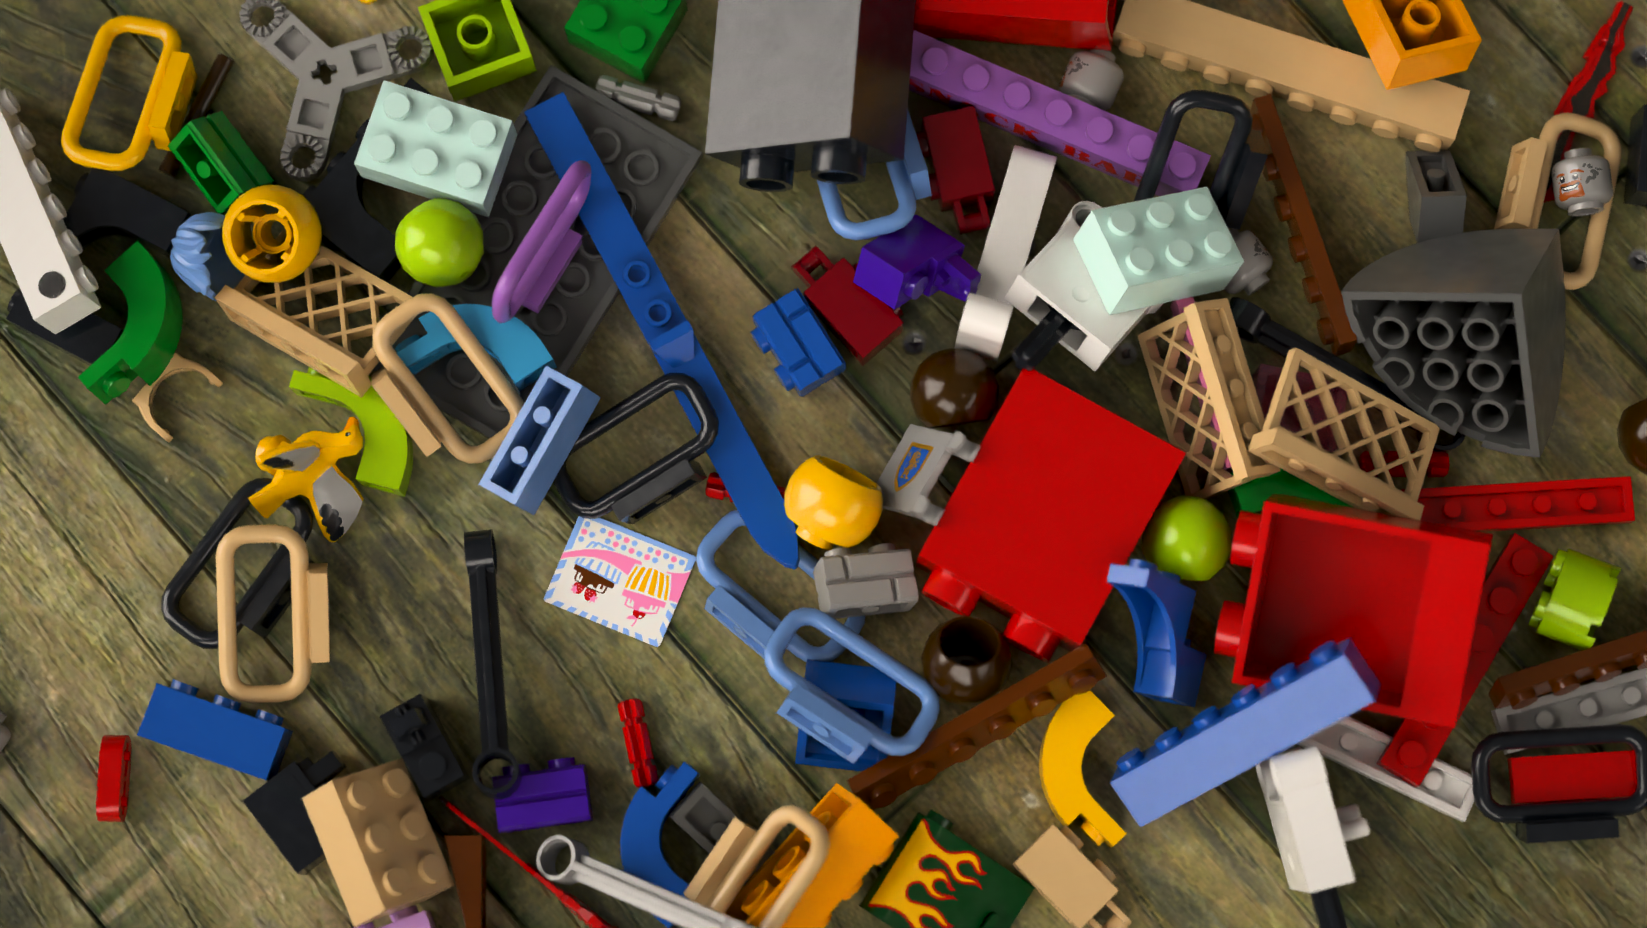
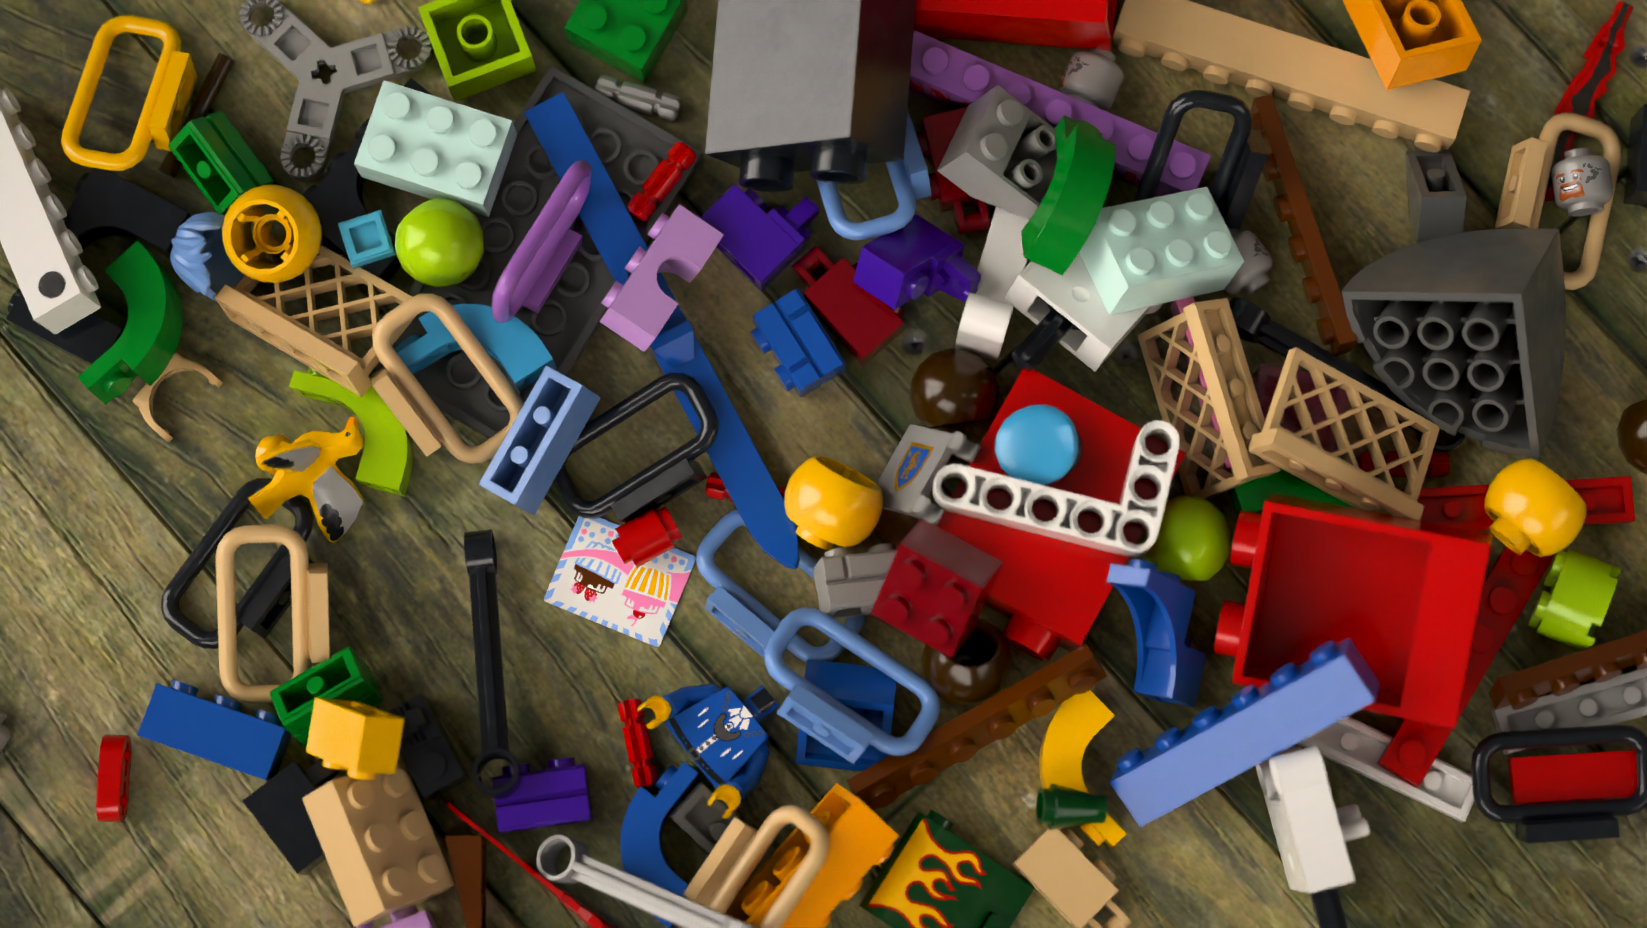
none -> green brick [270,646,383,747]
none -> yellow brick [306,697,405,780]
none -> medium azure tile [338,210,396,269]
none -> lavender arch [599,204,724,352]
none -> red brick [612,506,682,568]
none -> red axle [628,141,696,222]
none -> blue torso [637,683,779,819]
none -> dark purple hinge [701,184,820,292]
none -> dark red brick [871,518,1003,658]
none -> white beam [933,421,1180,557]
none -> light grey slope [937,85,1057,220]
none -> dark azure piece [995,404,1082,485]
none -> green arch [1021,115,1115,275]
none -> dark green cone [1036,783,1107,830]
none -> yellow wheel [1484,458,1586,557]

